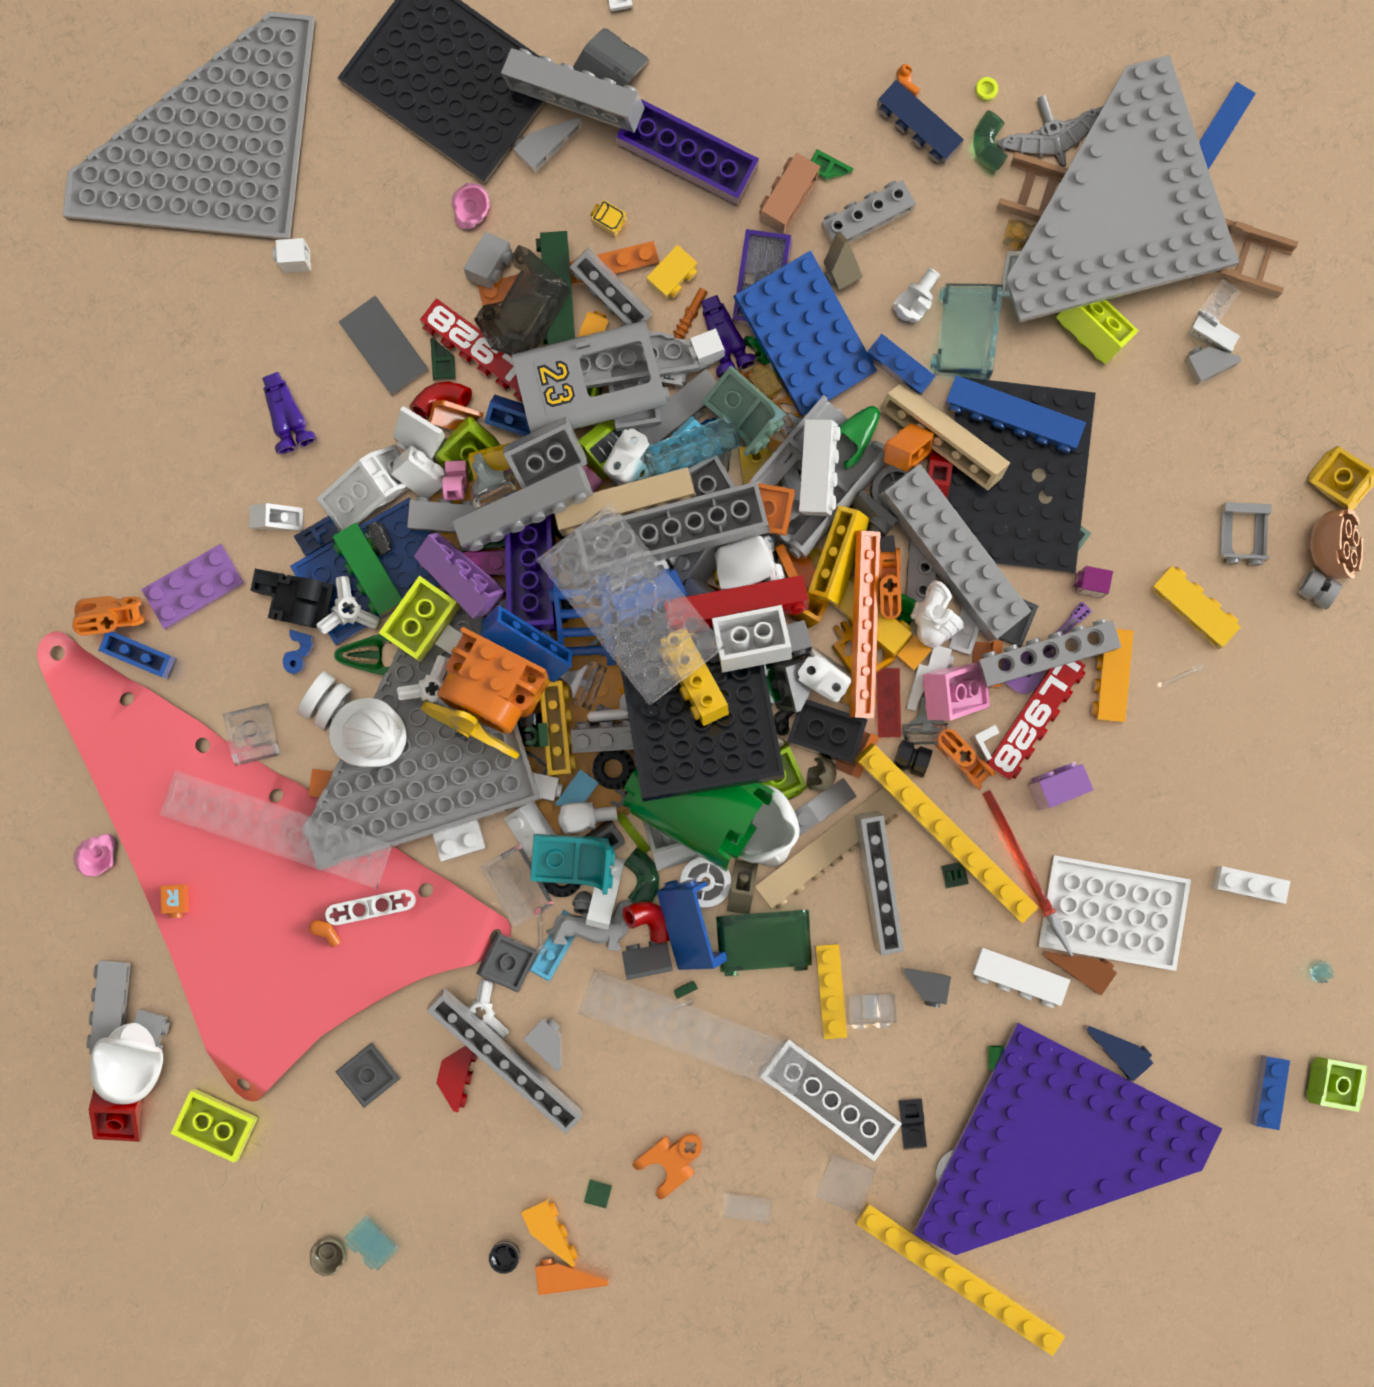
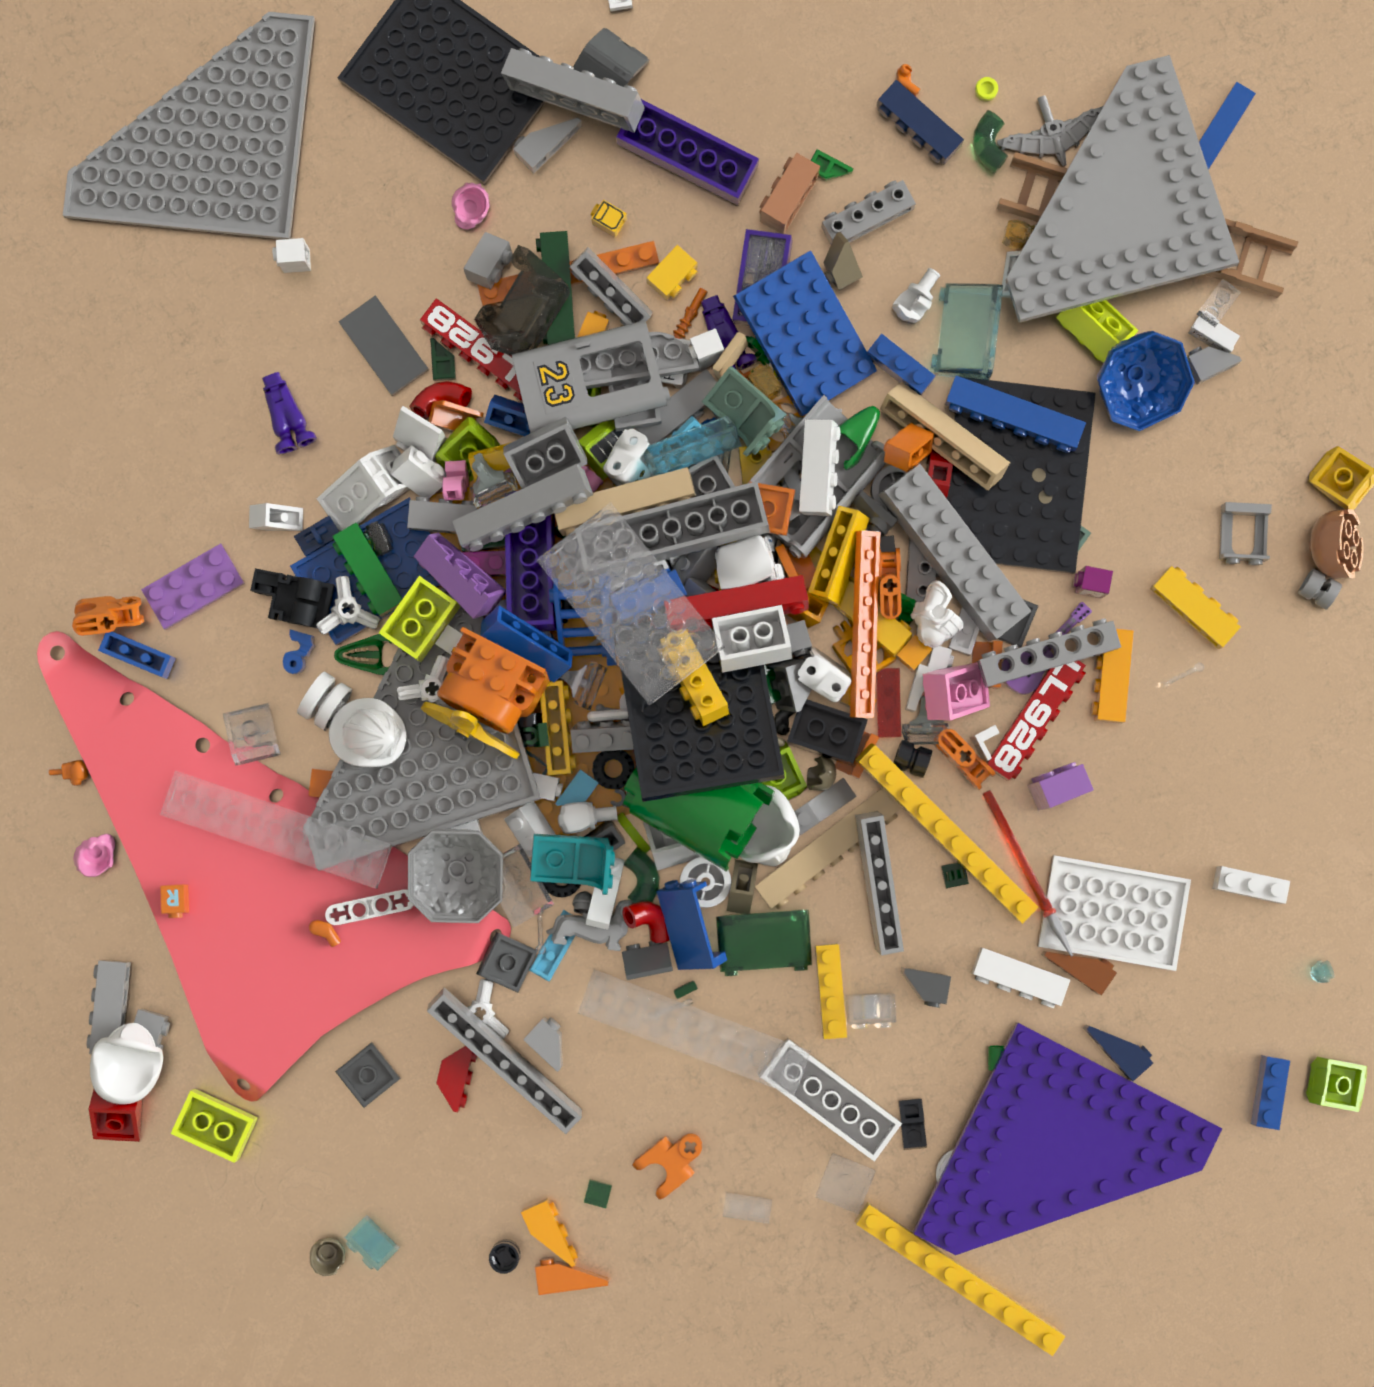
none -> orange piece [49,760,89,786]
none -> light grey rock [408,828,503,923]
none -> tan tile [712,332,748,379]
none -> blue rock [1097,331,1195,431]

